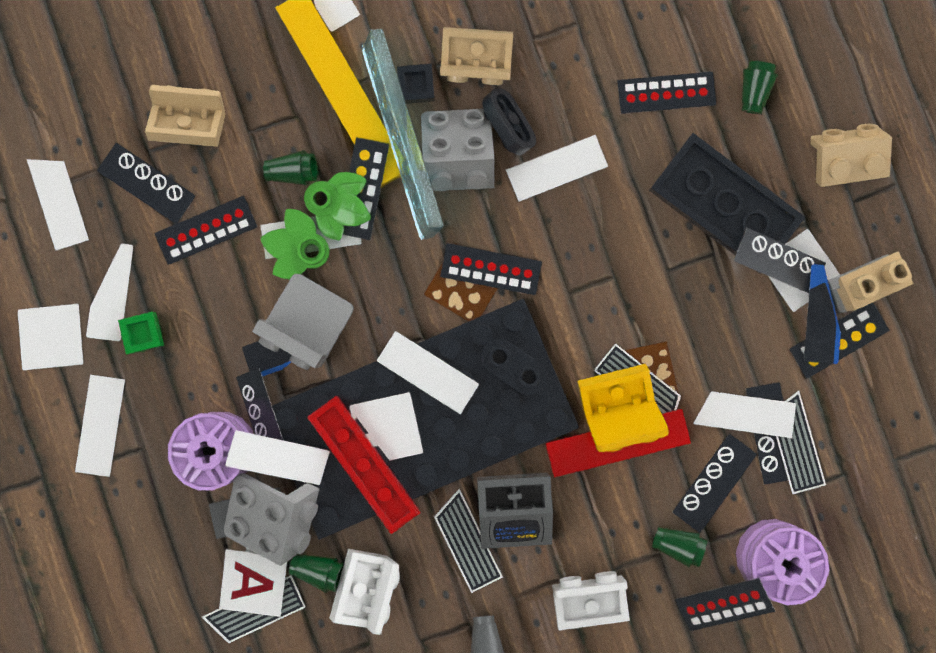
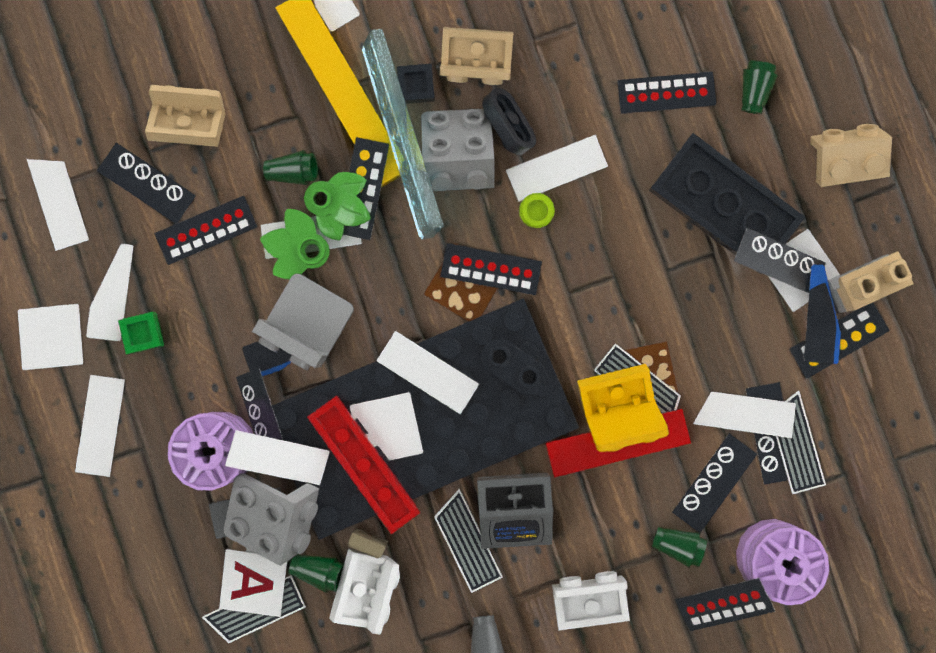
none -> dark tan tile [348,528,388,559]
none -> lime tile [519,193,555,229]

